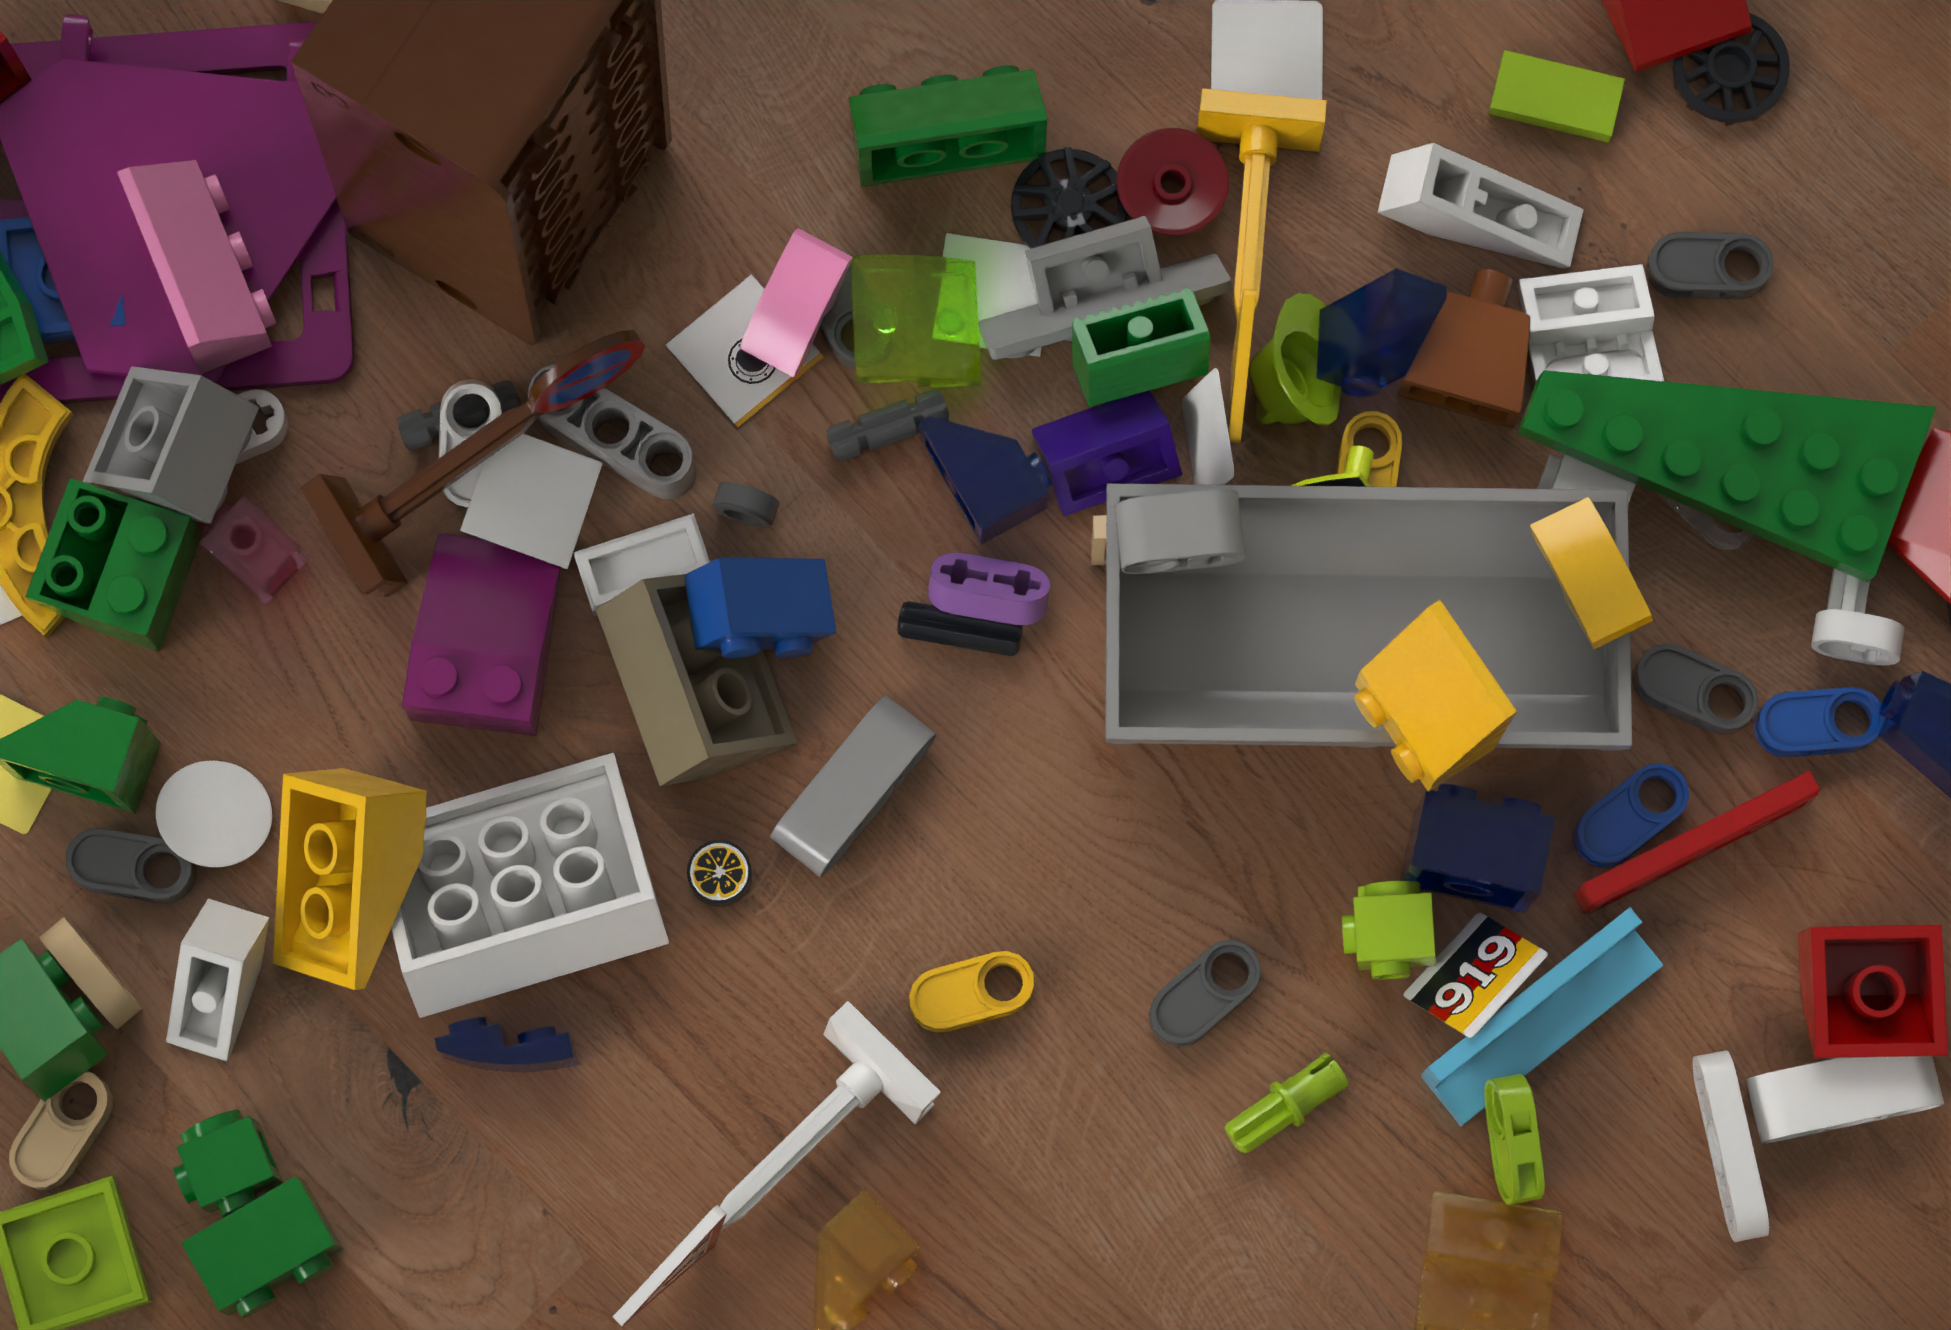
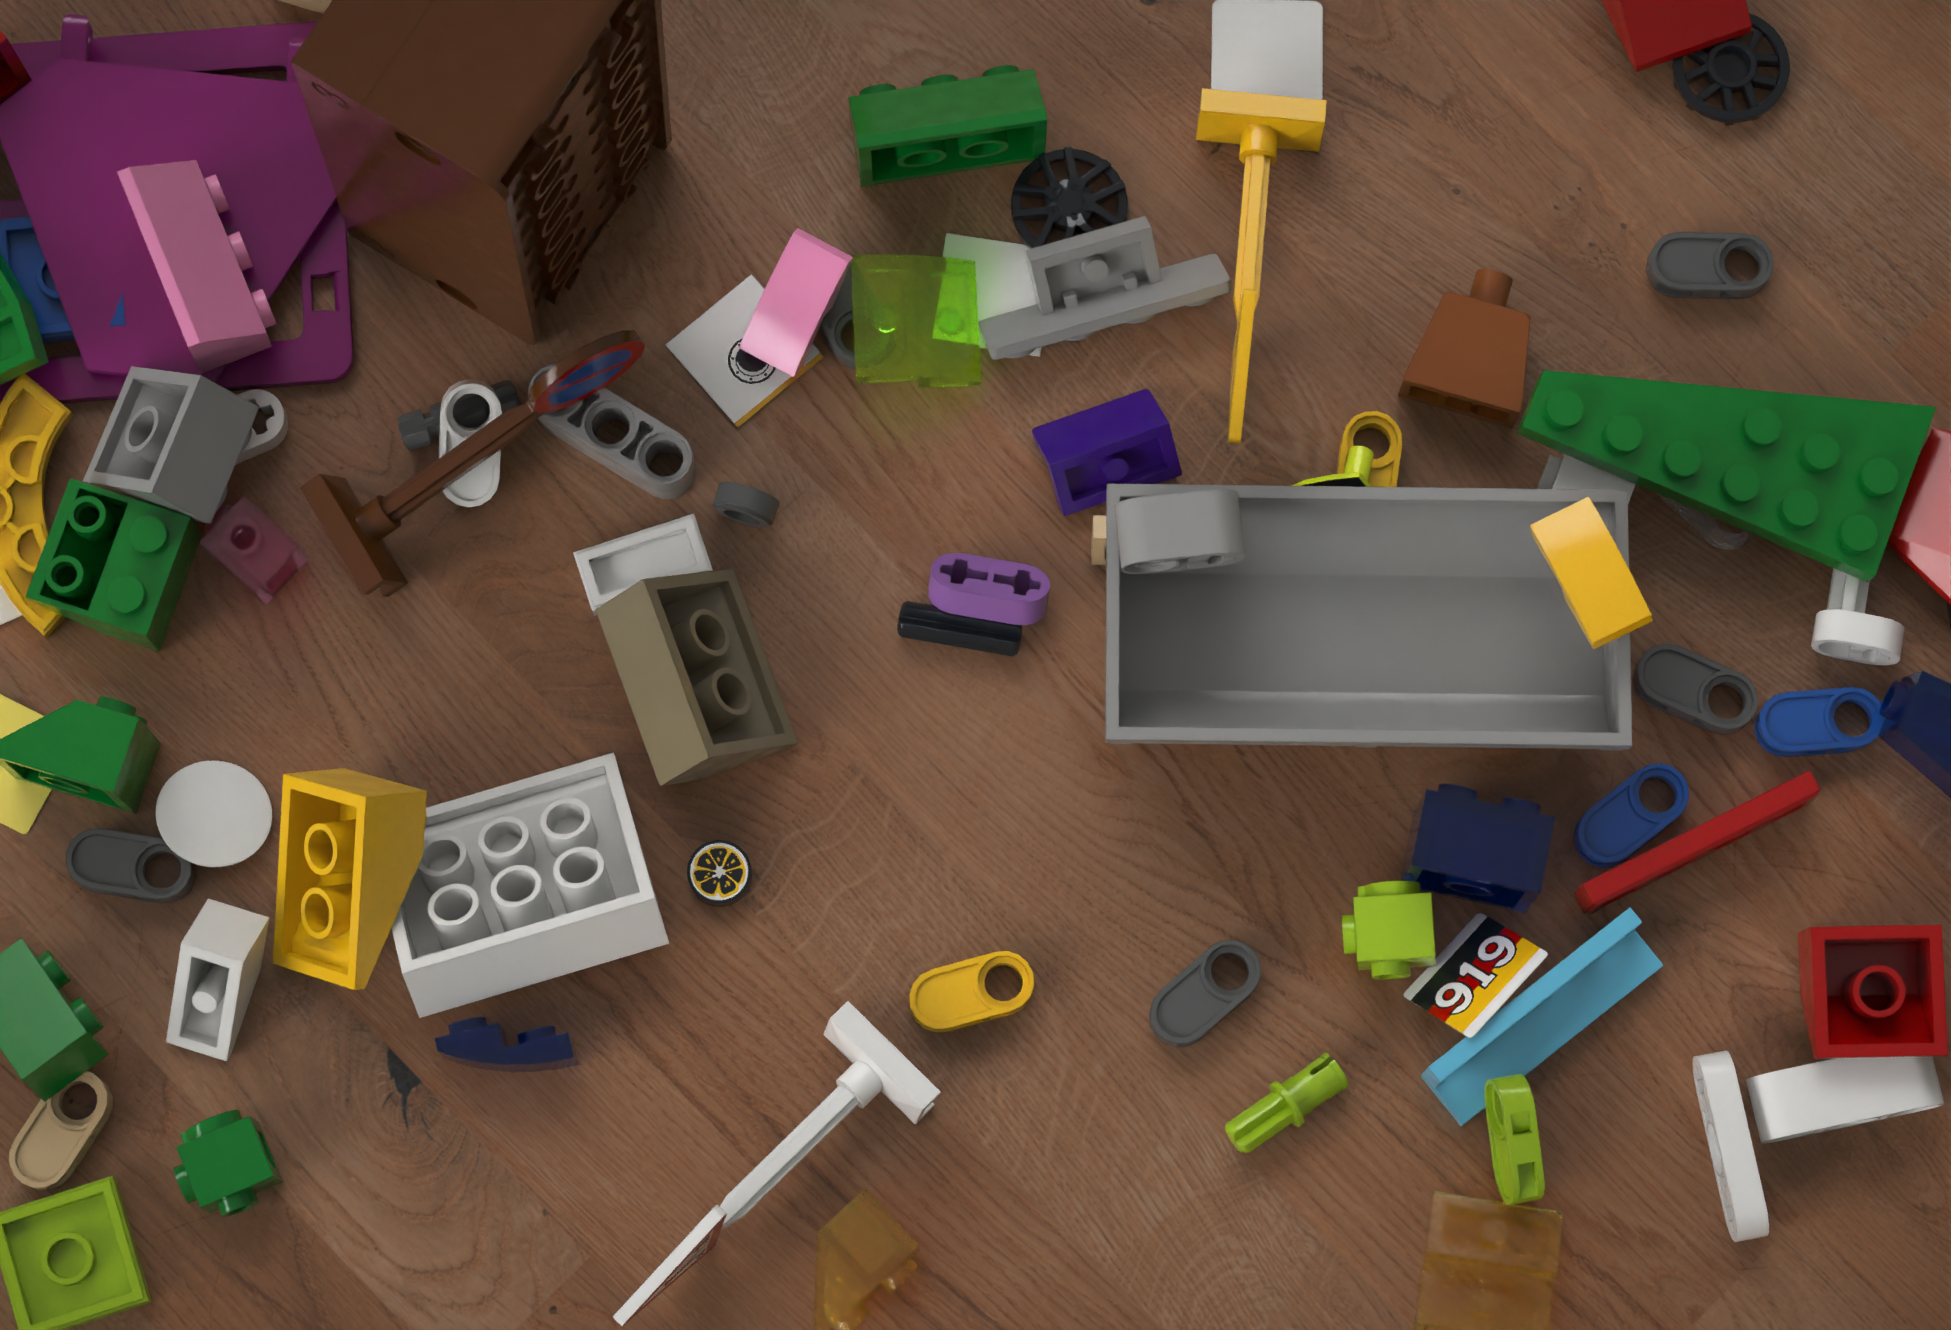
tan beam [39,916,143,1029] -> none
green brick [181,1175,343,1318] -> none
magenta slope [402,533,562,736] -> none
white sticker [460,433,603,569] -> none
blue brick [684,558,836,659] -> none
light grey beam [770,695,937,878] -> none
dark grey axle [827,389,949,461] -> none
clear blue slope [919,416,1052,545] -> none
green brick [1072,287,1211,407] -> none
dark red piece [1117,128,1229,236] -> none
white sticker [1182,368,1234,485] -> none
lime piece [1249,293,1347,426] -> none
clear blue slope [1316,268,1447,397] -> none
yellow slope [1354,599,1517,792] -> none
white slope [1377,143,1584,269] -> none
lime tile [1488,50,1625,143] -> none
white slope [1518,264,1664,389] -> none

